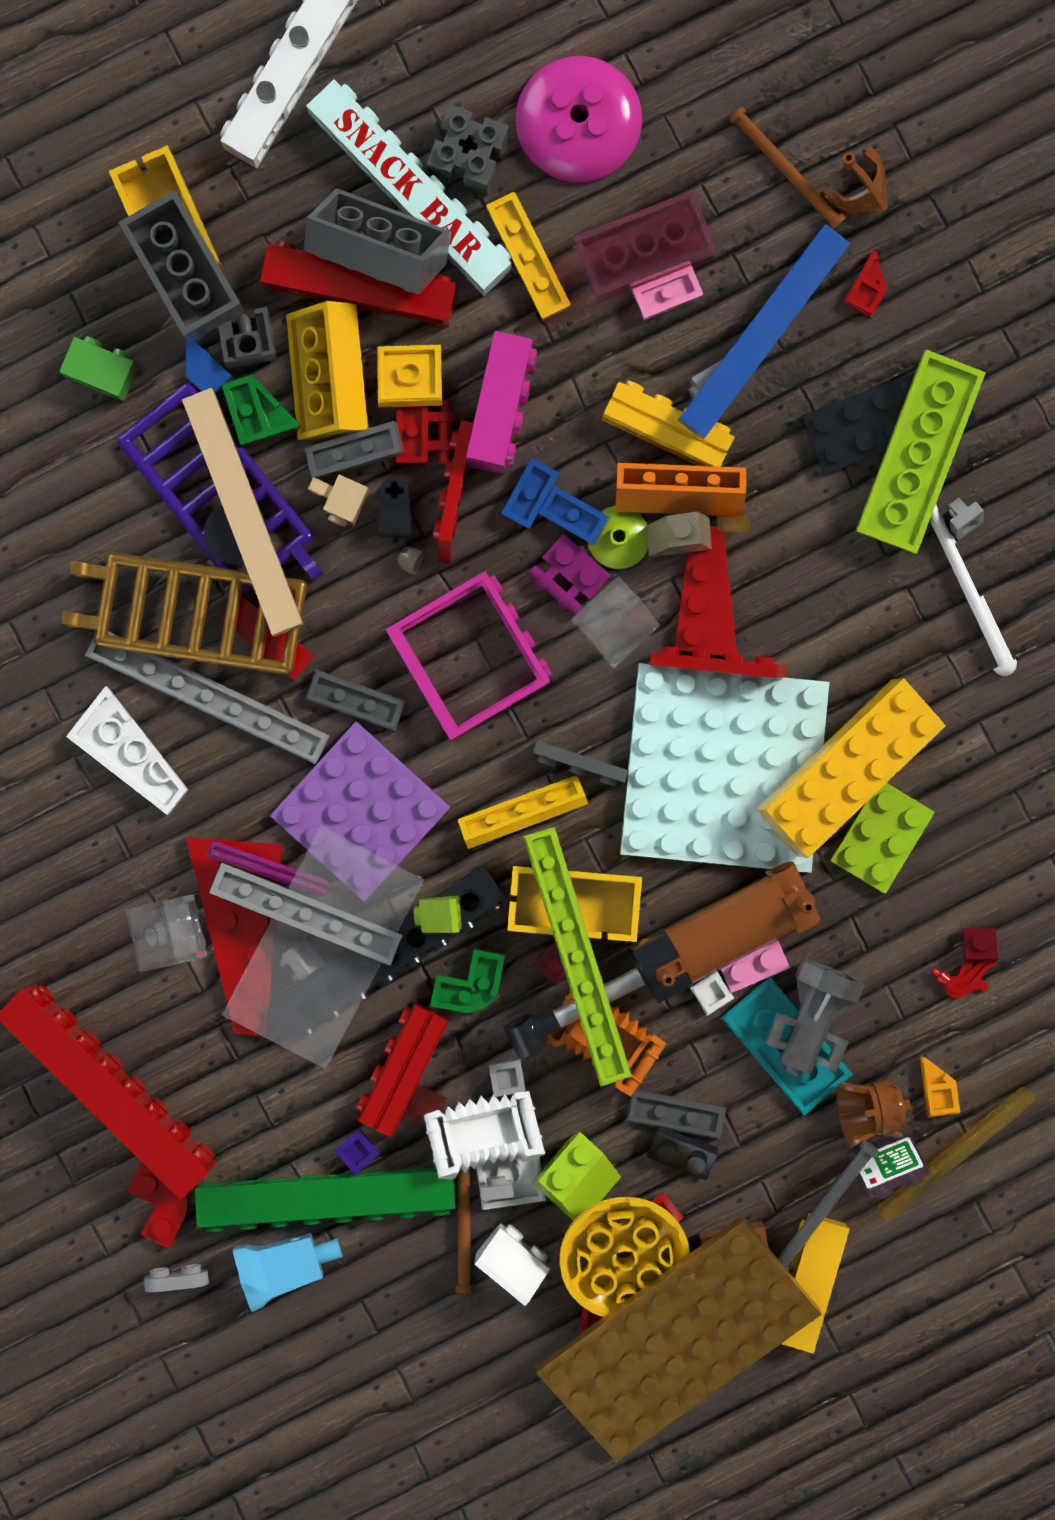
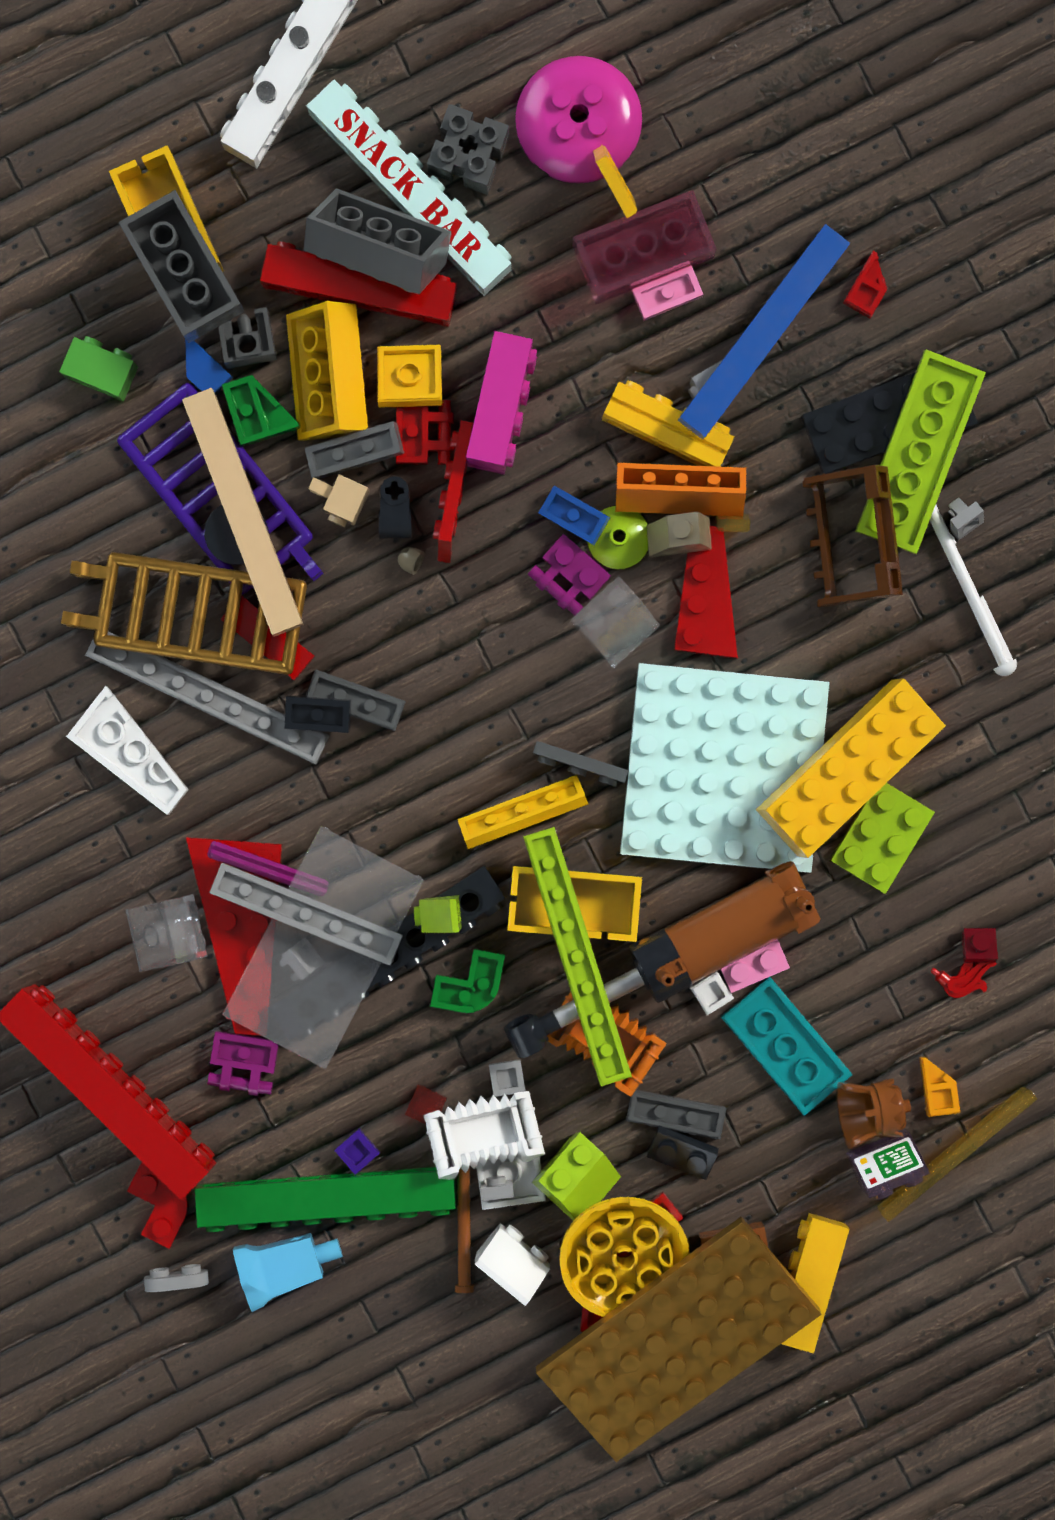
medium lavender plate [270,721,451,902] -> none
red brick [355,1002,450,1137] -> none
dark pink window [385,571,552,741] -> none
yellow plate [486,191,571,321] -> none
blue plate [501,457,560,530] -> none
dark red plate [533,941,566,986] -> none
red wing [650,646,788,678] -> none
dark orange bar [729,107,846,230] -> none
flat silver piece [764,958,865,1077] -> none
dark grey bar [775,1140,879,1271] -> none
dark orange helmet [821,147,888,216] -> none
none -> magenta plate [207,1031,280,1096]
none -> black plate [284,695,351,733]
none -> yellow tile [593,145,637,218]
none -> reddish brown hinge [802,465,903,608]

